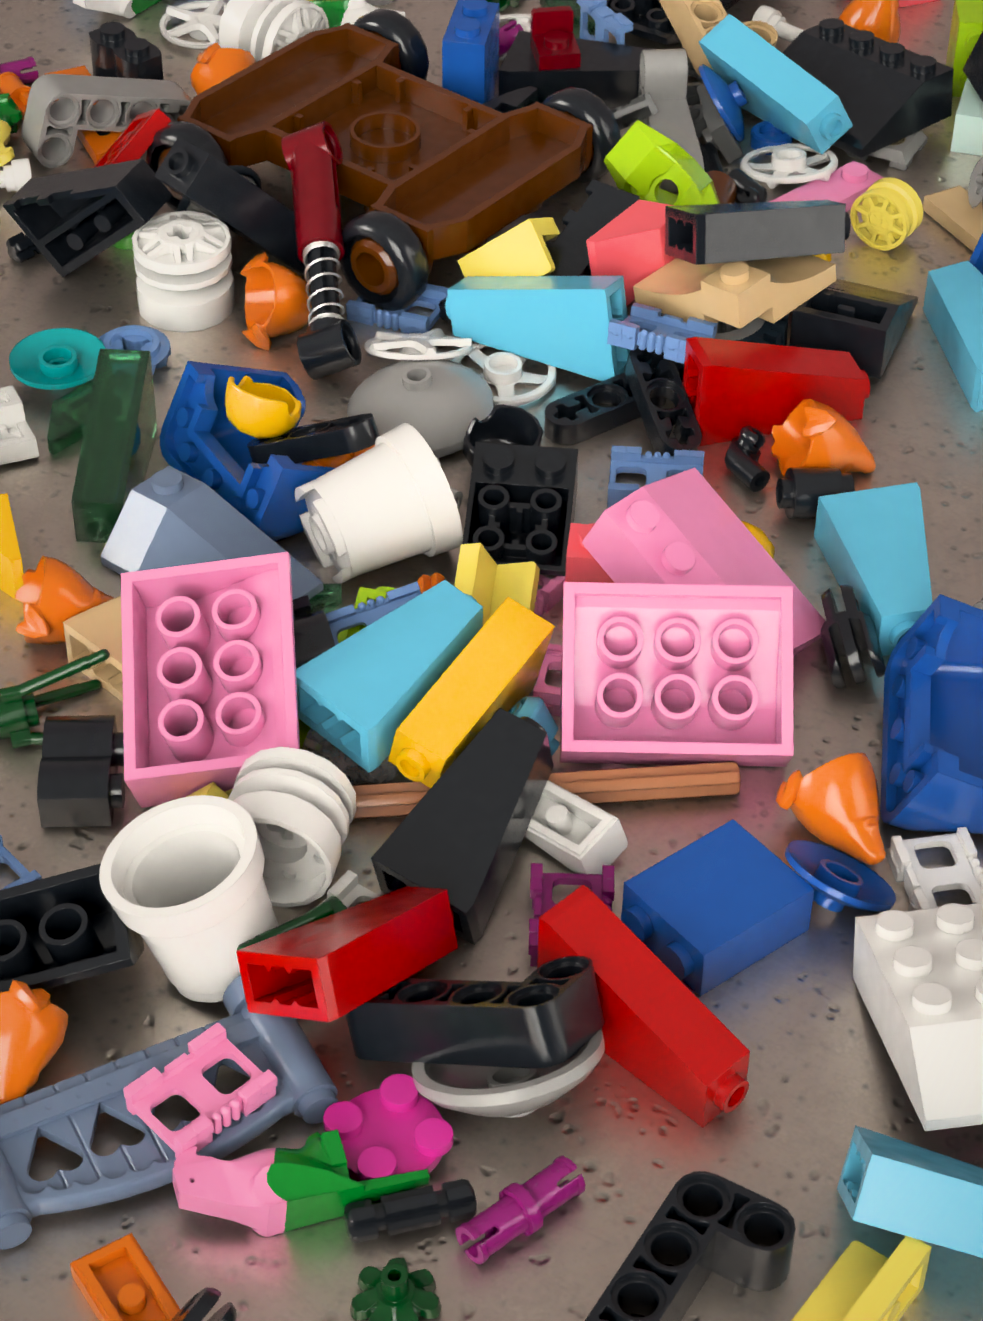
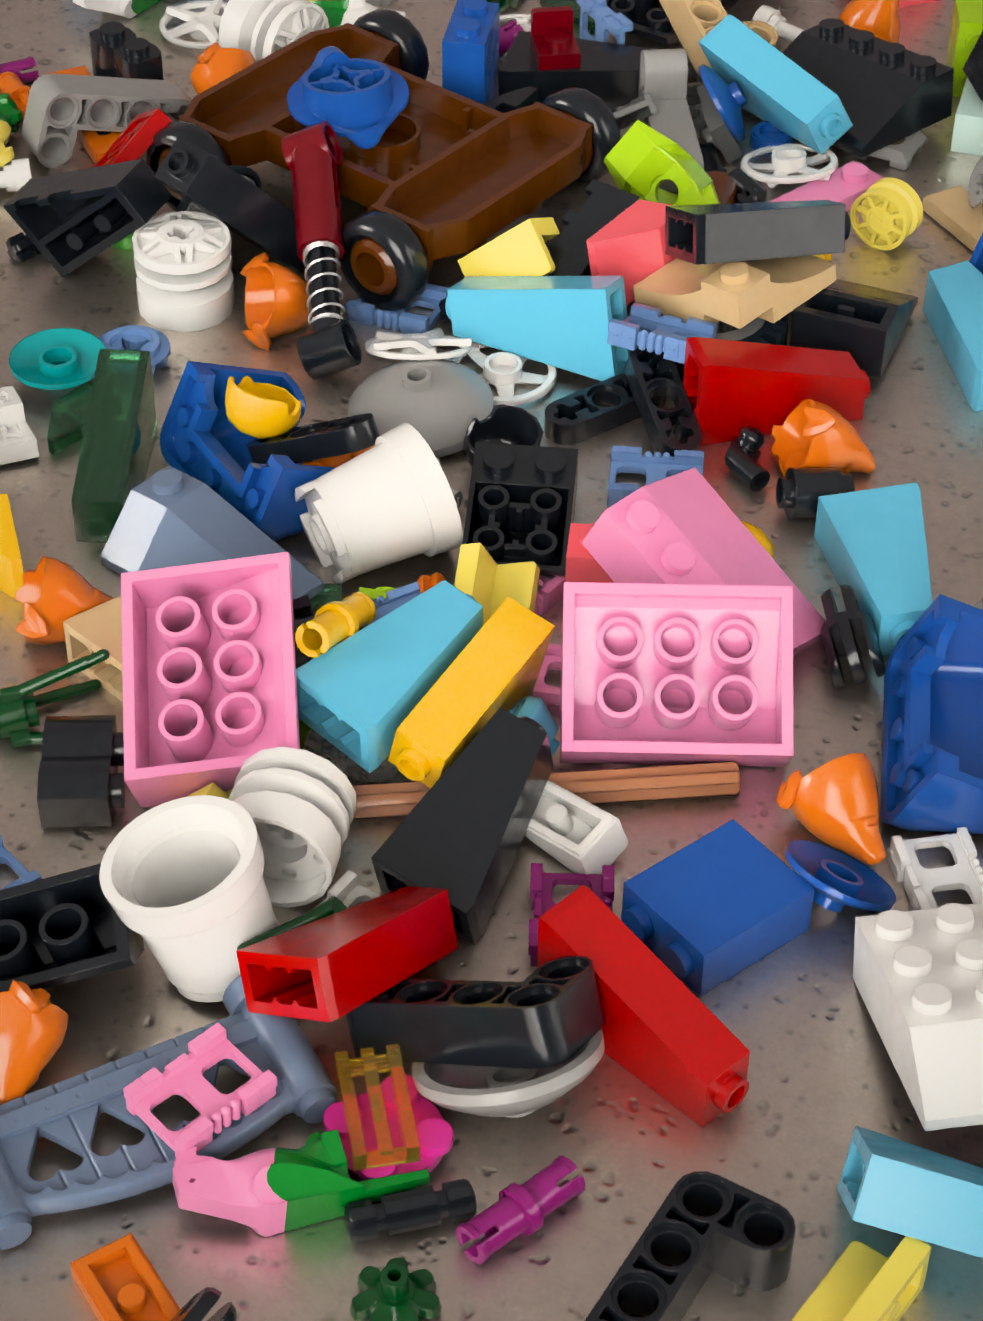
none -> blue piece [287,46,409,149]
none -> yellow pin [295,592,376,658]
none -> clear yellow tile [335,1044,420,1171]

